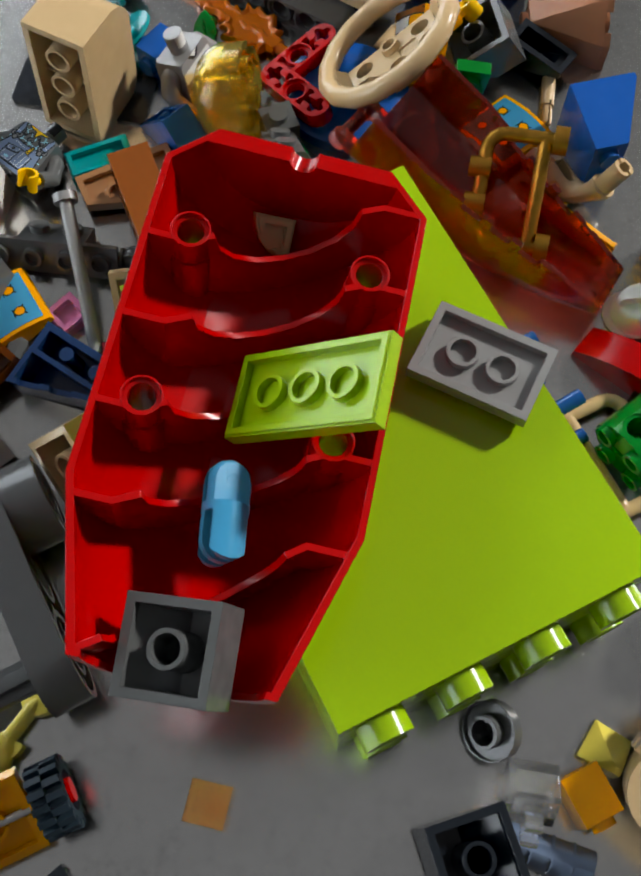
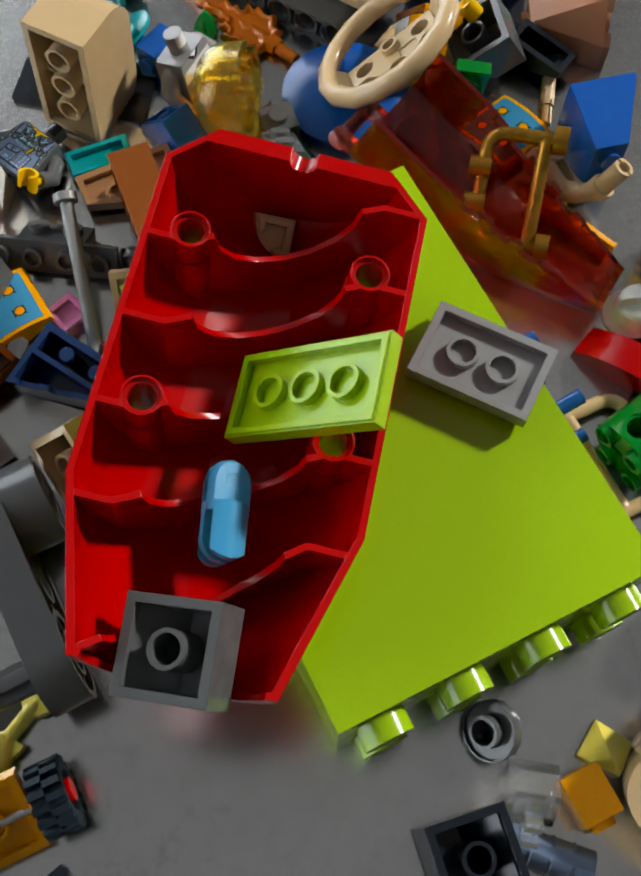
clear orange tile [181,778,234,831] -> none
red beam [260,23,336,128] -> none

